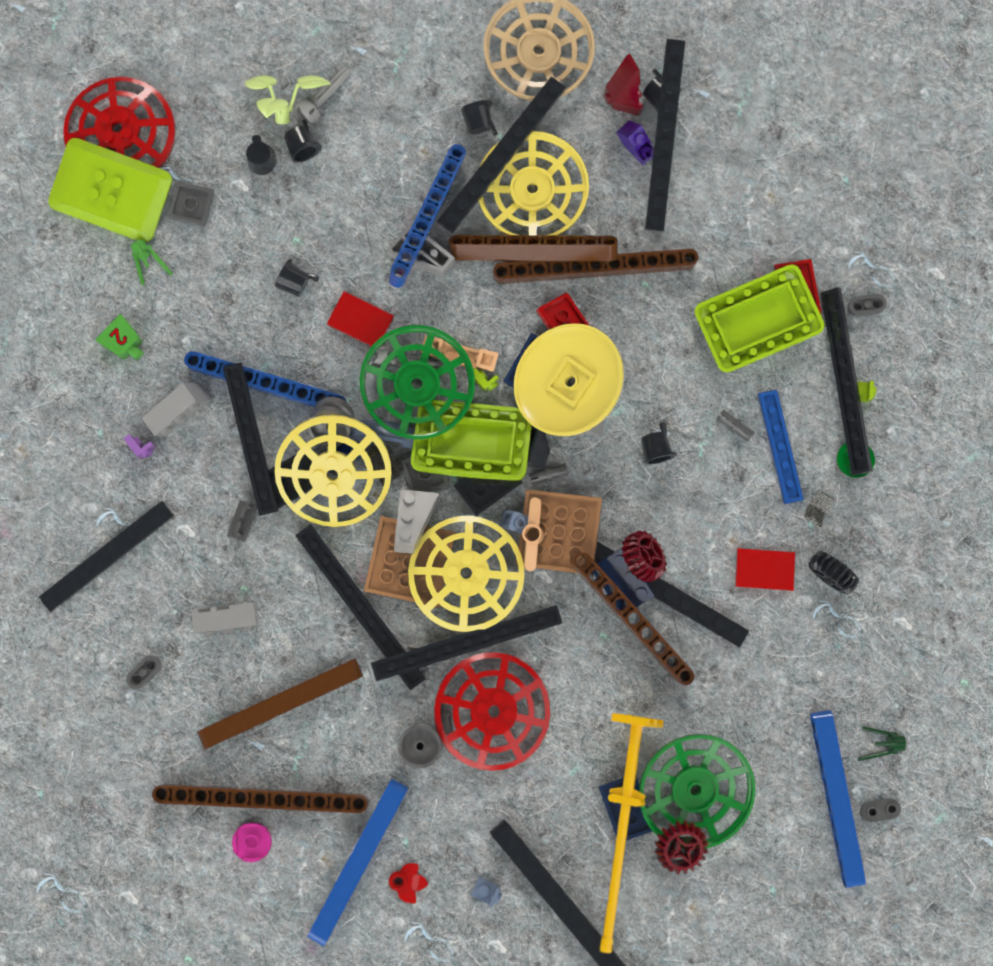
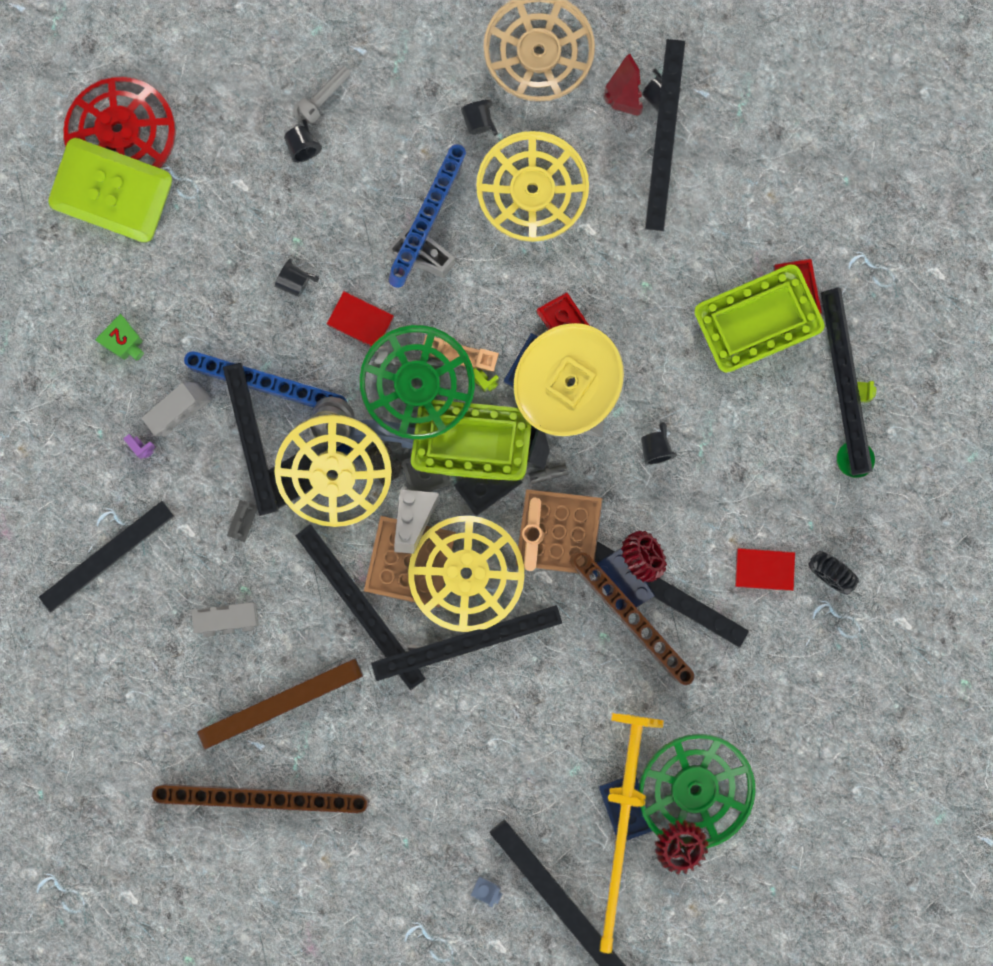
dark grey plate [126,656,162,689] -> none
bright green plant [131,240,173,285] -> none
dark grey plate [168,181,215,227] -> none
dark pink tile [232,822,272,863] -> none
yellowish green plant [245,75,331,124] -> none
black hat [246,135,276,175] -> none
blue beam [307,779,409,947] -> none
red plate [389,863,428,904] -> none
flat silver wheel [398,724,442,768] -> none
red dish [434,652,550,771] -> none
black plate [437,76,566,234] -> none
dark grey pin [441,695,453,735] -> none
reddish brown beam [449,235,618,261] -> none
reddish brown beam [493,249,699,284] -> none
sand blue bracket [499,510,529,534] -> none
dark purple slope [616,120,654,165] -> none
dark grey pin [717,410,755,442] -> none
blue tile [757,389,804,505] -> none
clear smoke bracket [804,490,835,527] -> none
blue beam [810,710,866,888] -> none
dark grey plate [847,294,887,317] -> none
dark green plant [858,726,906,761] -> none
dark grey plate [860,798,901,822] -> none

